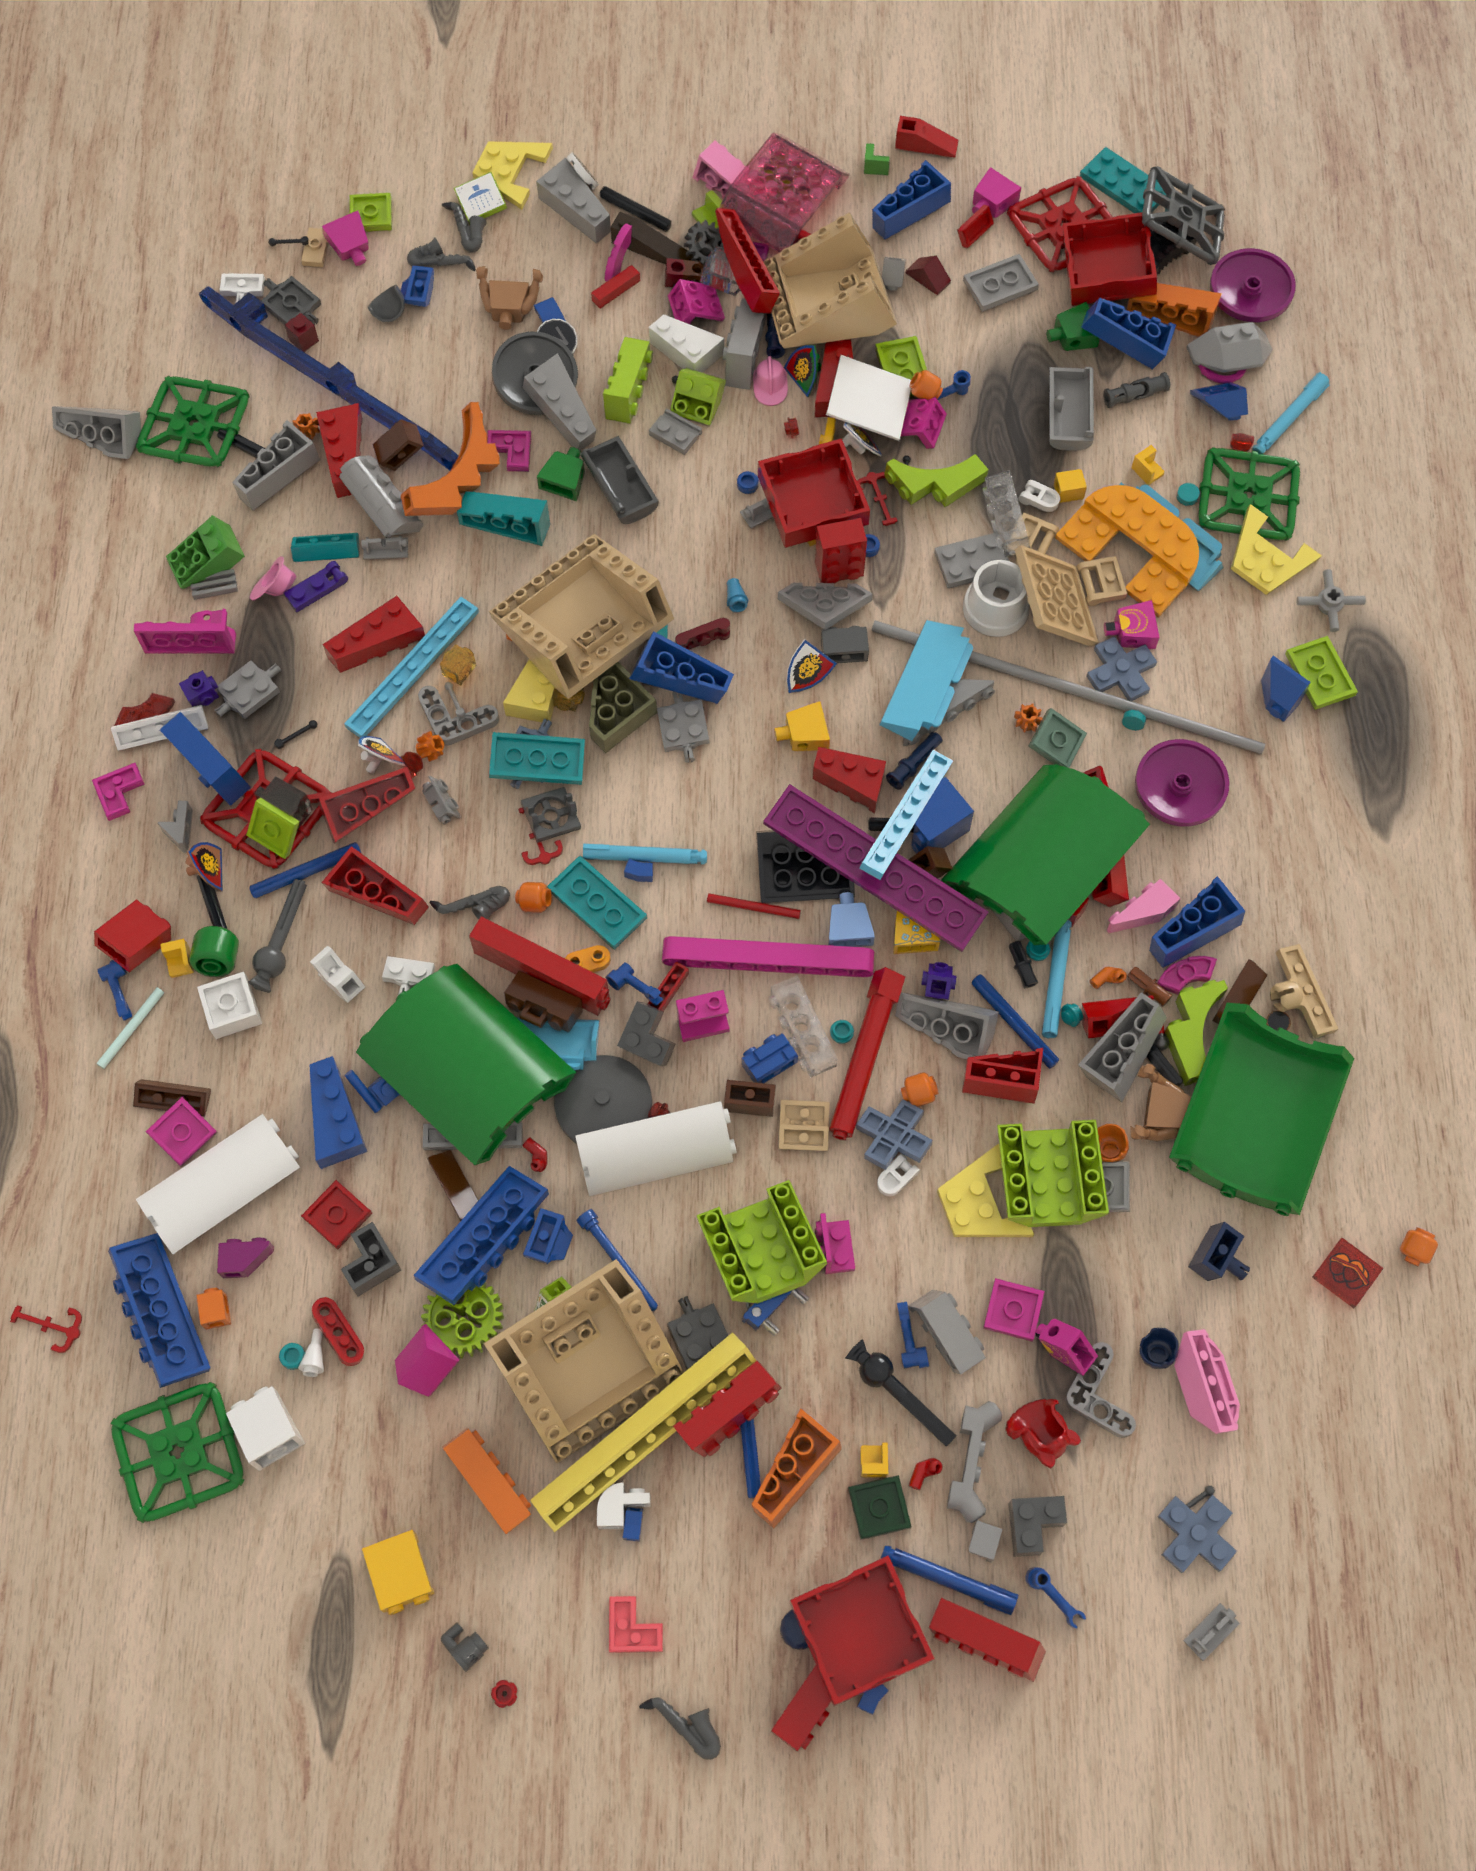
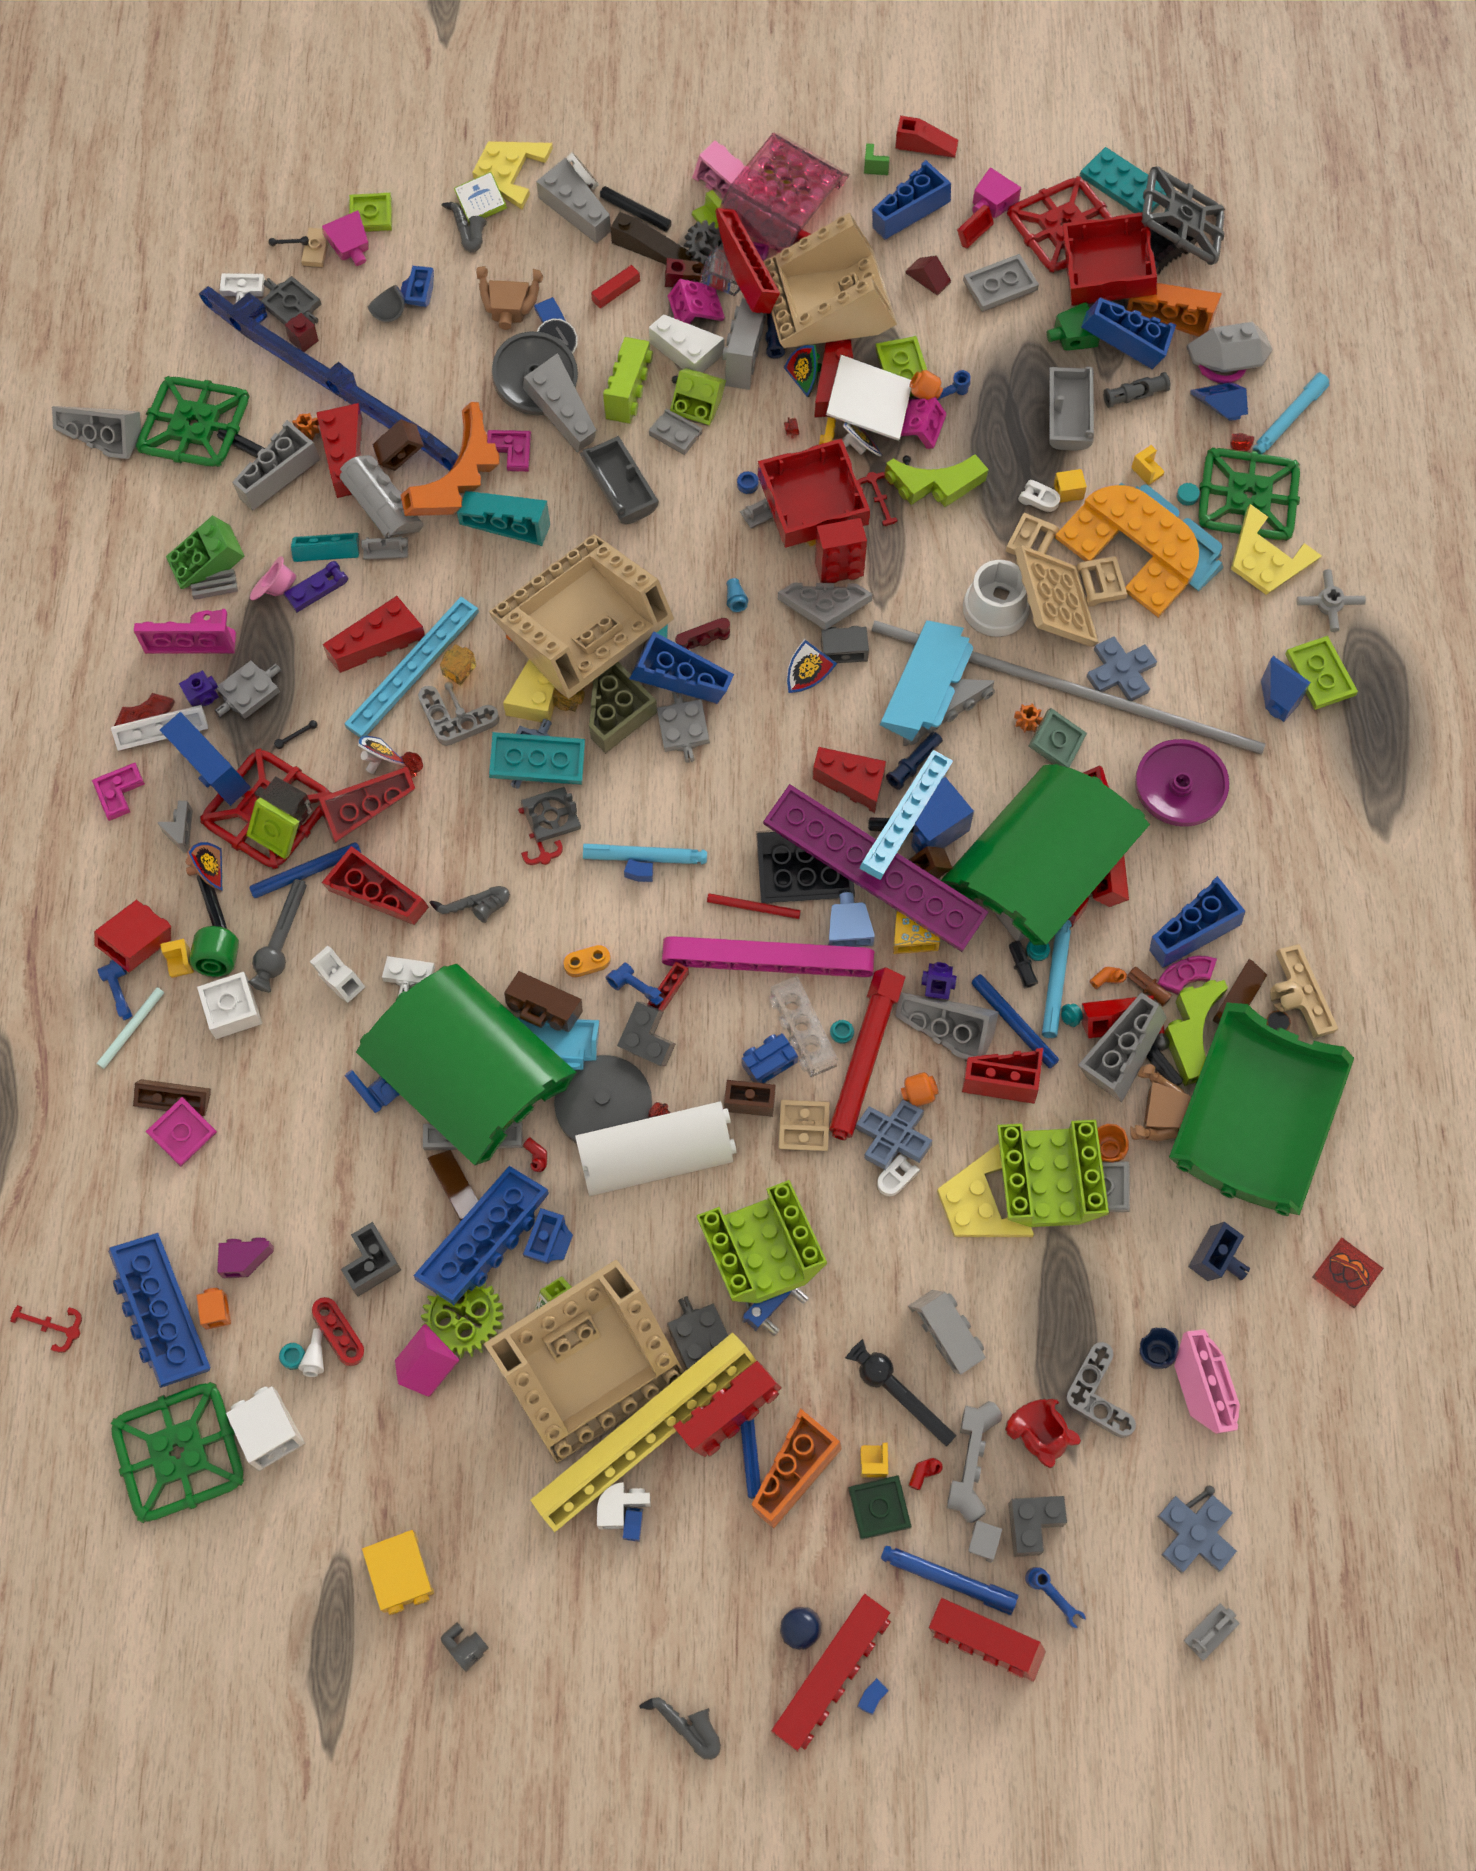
white cylinder [136,1114,300,1254] -> none
red tile [301,1180,372,1250] -> none
blue wedge [309,1056,368,1169] -> none
dark grey piece [407,237,476,271] -> none
orange gear [416,731,444,762] -> none
light grey hinge [422,776,461,824] -> none
orange wedge [442,1428,531,1534] -> none
red brick [469,916,611,1016] -> none
red plate [491,1680,518,1708] -> none
orange head [515,882,552,913] -> none
green torso [537,447,585,502] -> none
teal plate [547,856,647,950] -> none
blue piece [576,1209,658,1311] -> none
dark pink tile [604,223,632,282] -> none
coral tile [609,1596,663,1653] -> none
dark pink panel [676,990,730,1042] -> none
bright pink piece [753,356,788,406] -> none
yellow torso [774,701,830,751] -> none
red tile [790,1555,935,1706] -> none
dark pink bracket [815,1213,855,1274] -> none
blue tile [866,534,880,557] -> none
light grey brick [882,257,906,290] -> none
blue brick [897,1302,929,1368] -> none
light grey plate [934,532,1009,588] -> none
clear brick [982,470,1031,557] -> none
dark pink tile [983,1278,1044,1342] -> none
dark pink torso [1035,1319,1098,1376] -> none
dark pink torso [1104,600,1160,649] -> none
bright pink slope [1107,879,1181,933] -> none
teal tile [1122,710,1146,731] -> none
magenta dish [1210,248,1296,323] -> none
orange head [1400,1227,1438,1267] -> none

